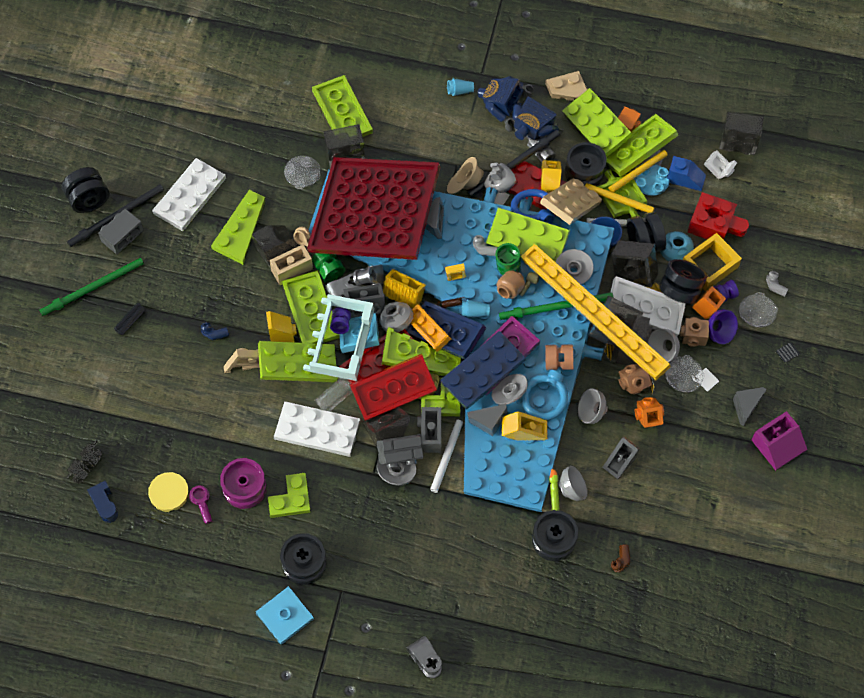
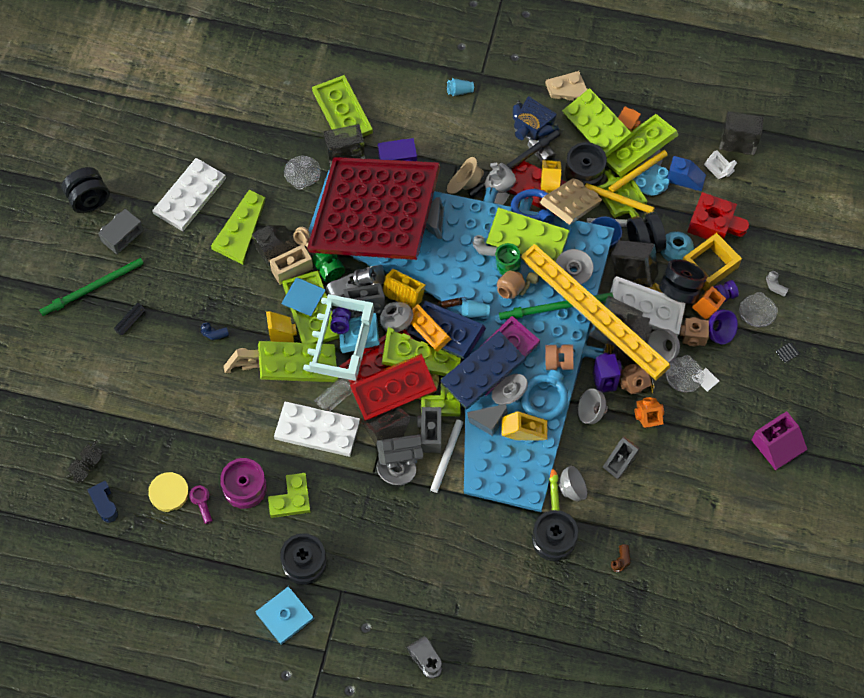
black bar [67,184,164,248] -> none
yellow tile [445,263,466,281] -> none
dark blue torso [478,76,533,132] -> none
dark grey slope [733,387,766,426] -> none
none -> dark azure sticker [281,277,325,316]
none -> dark purple brick [378,138,417,161]
none -> dark purple brick [592,353,622,393]

